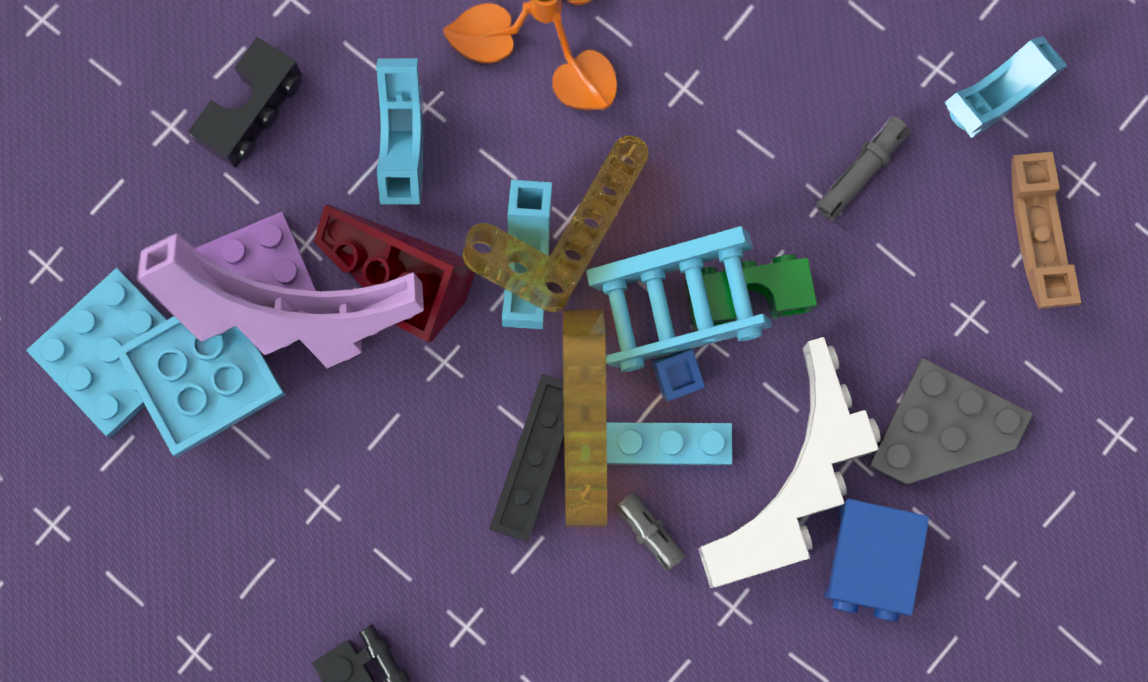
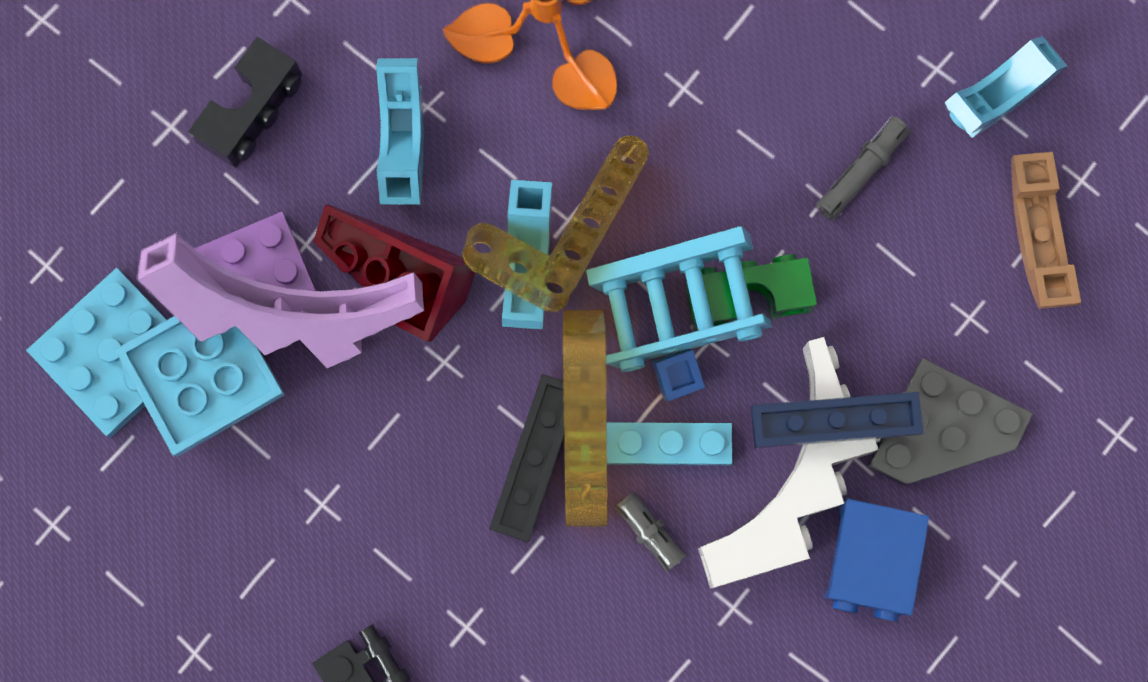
none -> dark blue plate [750,392,924,449]

